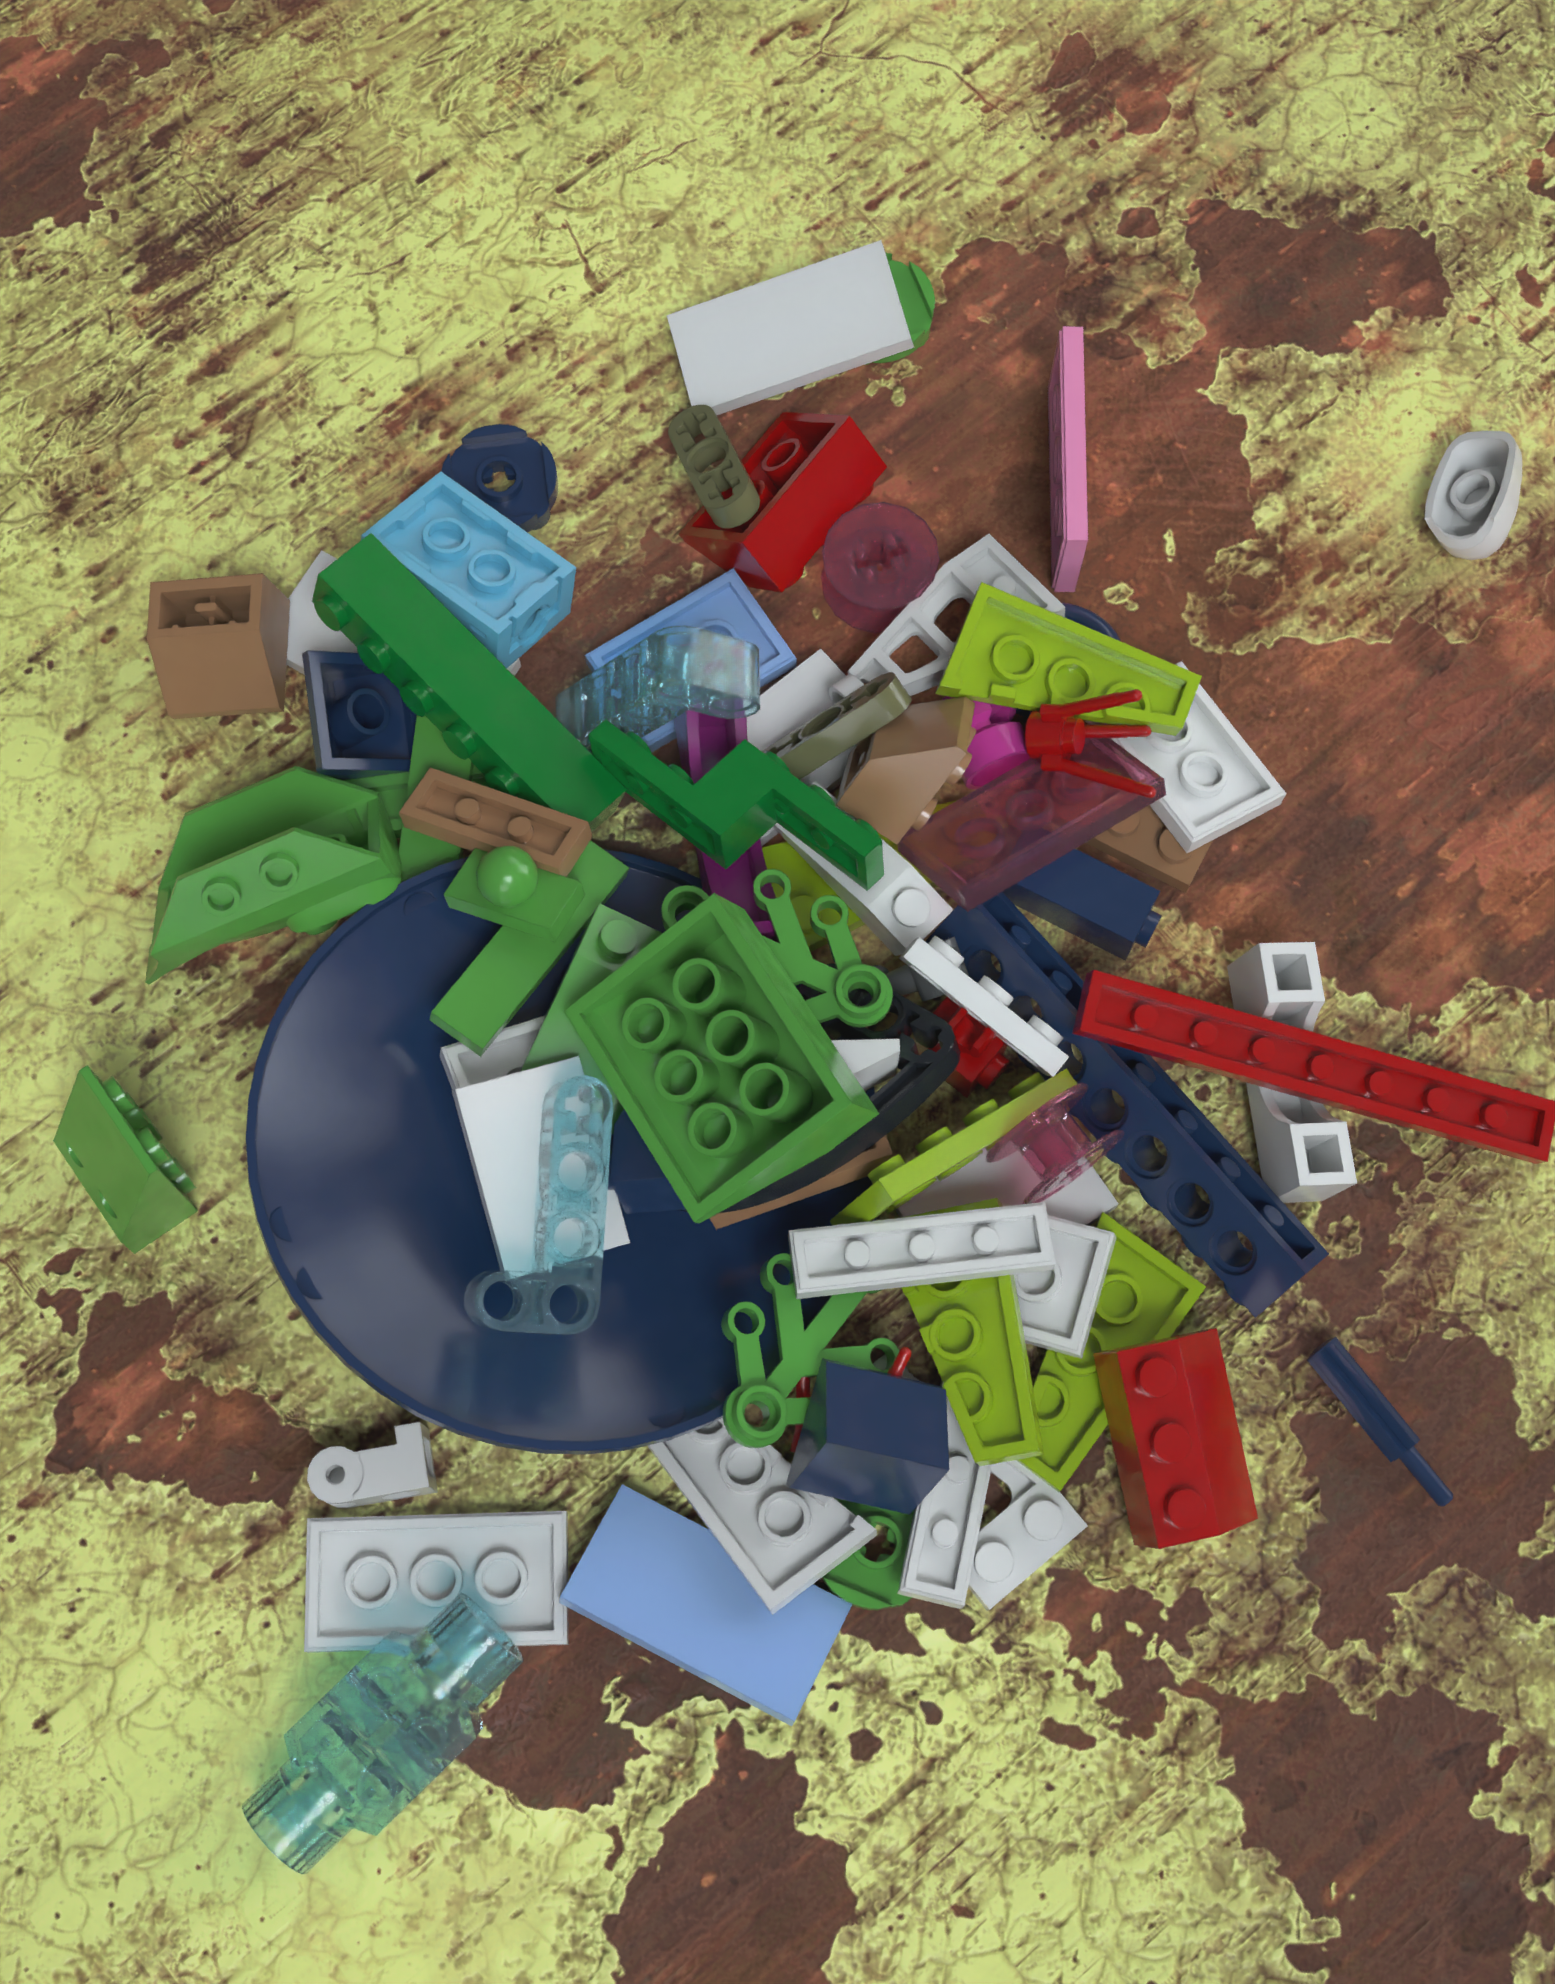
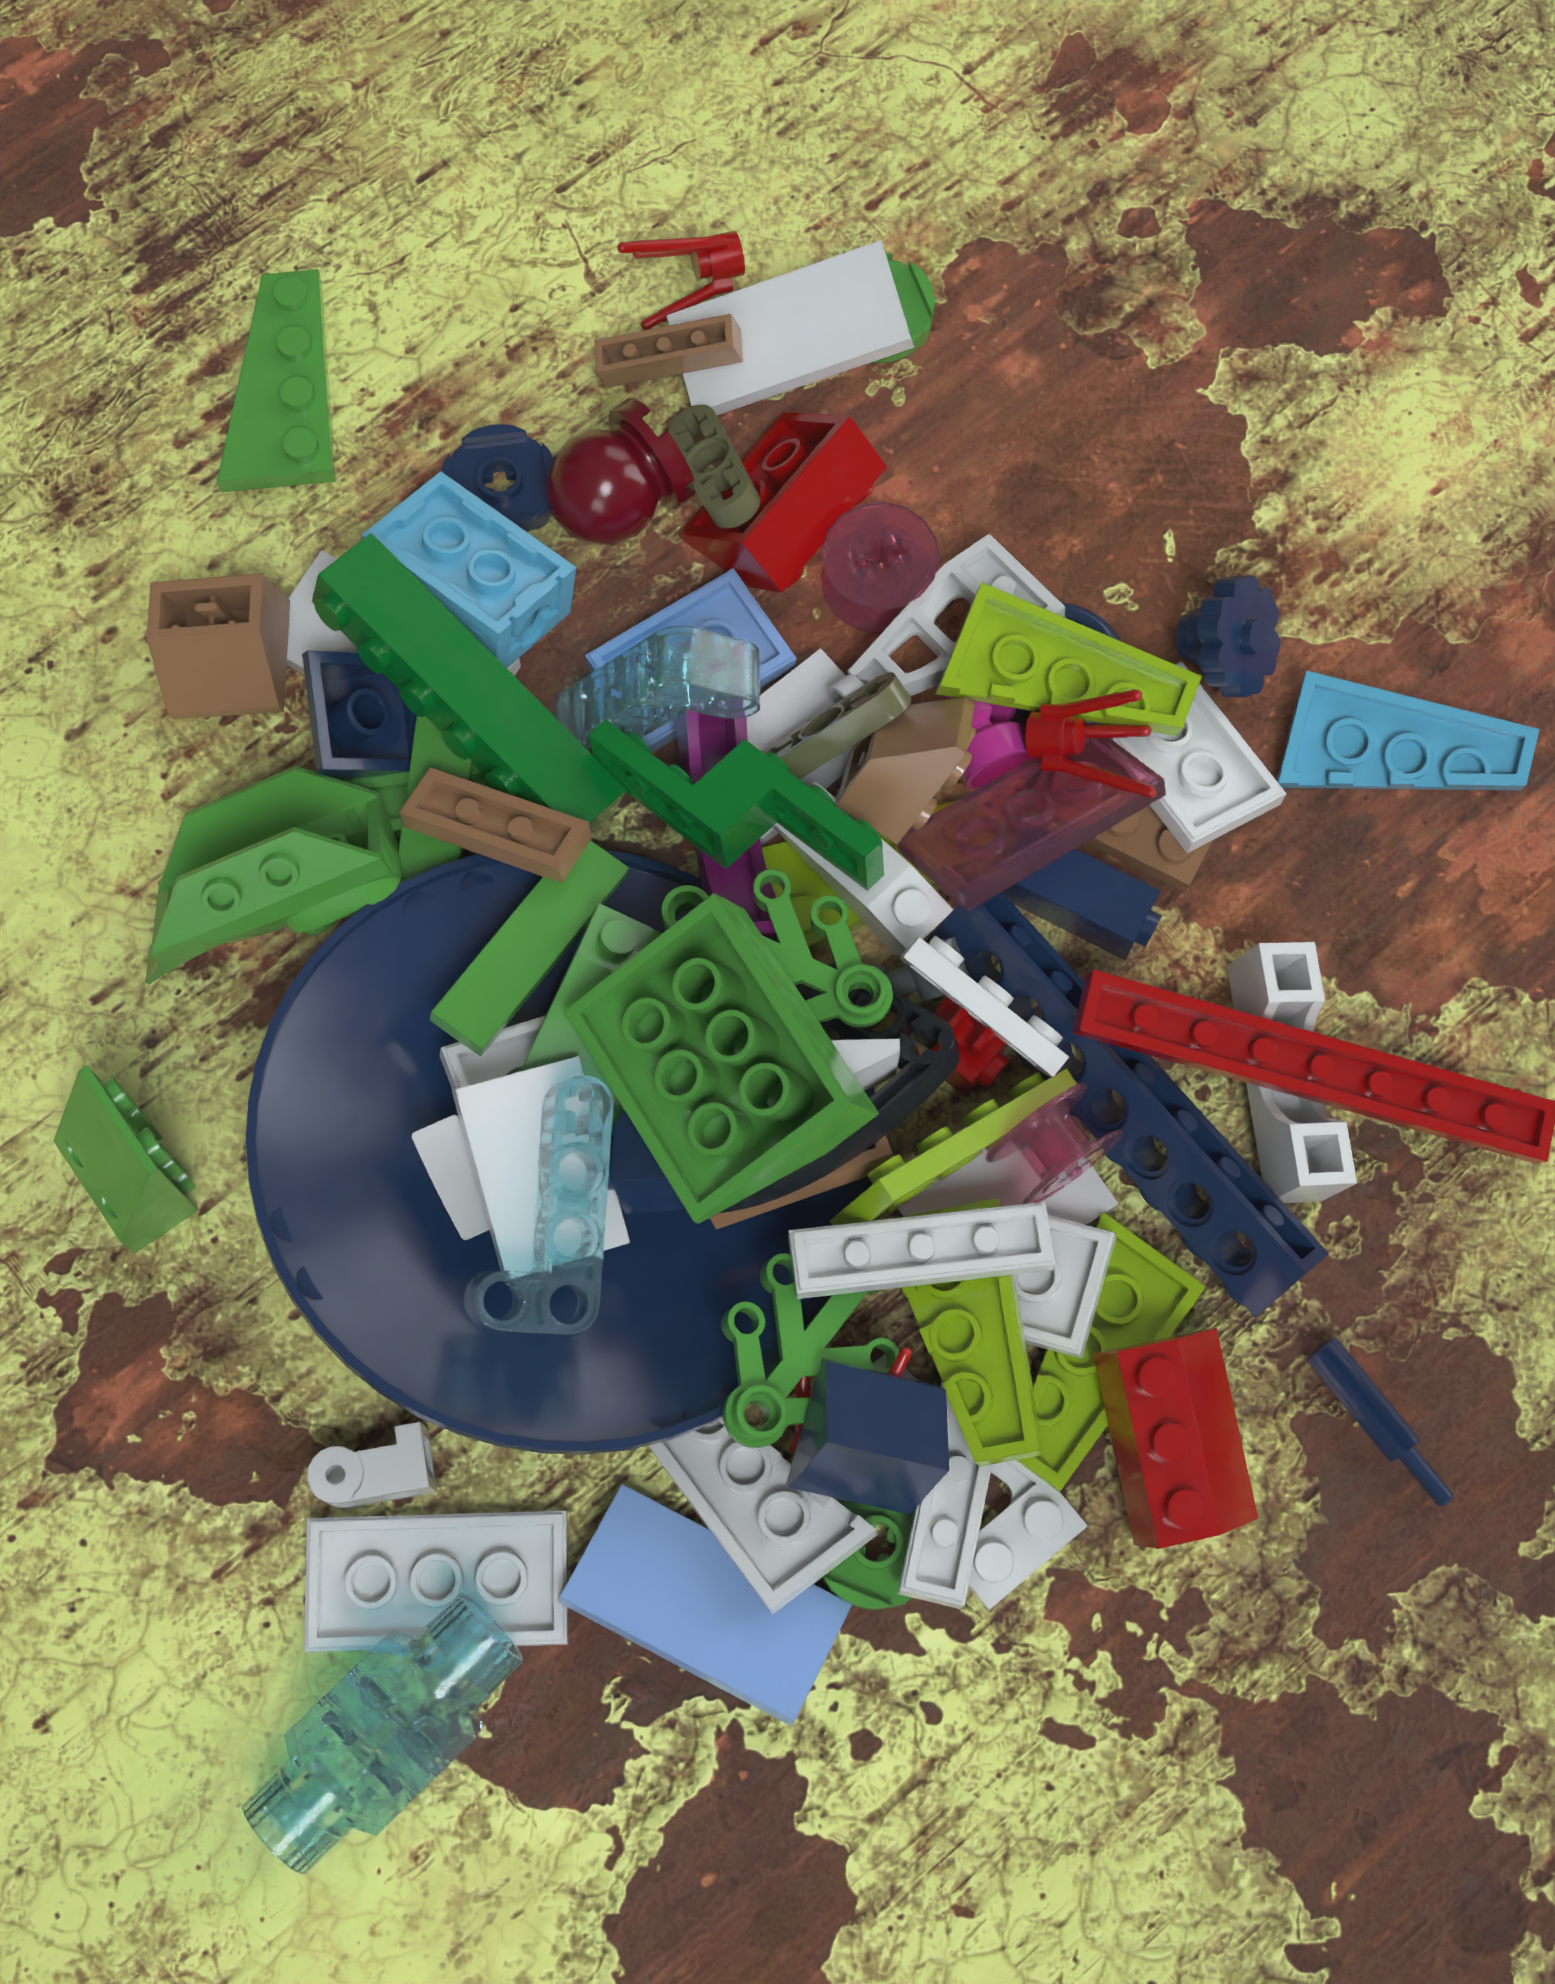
bright green tile [443,846,585,942] -> none
bright pink tile [1048,326,1088,592] -> none
white piece [1425,430,1522,561] -> none
none -> bright green wing [217,269,336,492]
none -> white sticker [412,1115,489,1240]
none -> dark red tile [545,398,695,545]
none -> medium nougat piece [595,314,743,388]
none -> red plant [617,231,745,330]
none -> dark blue plant [1176,575,1280,698]
none -> medium azure wing [1276,670,1540,791]

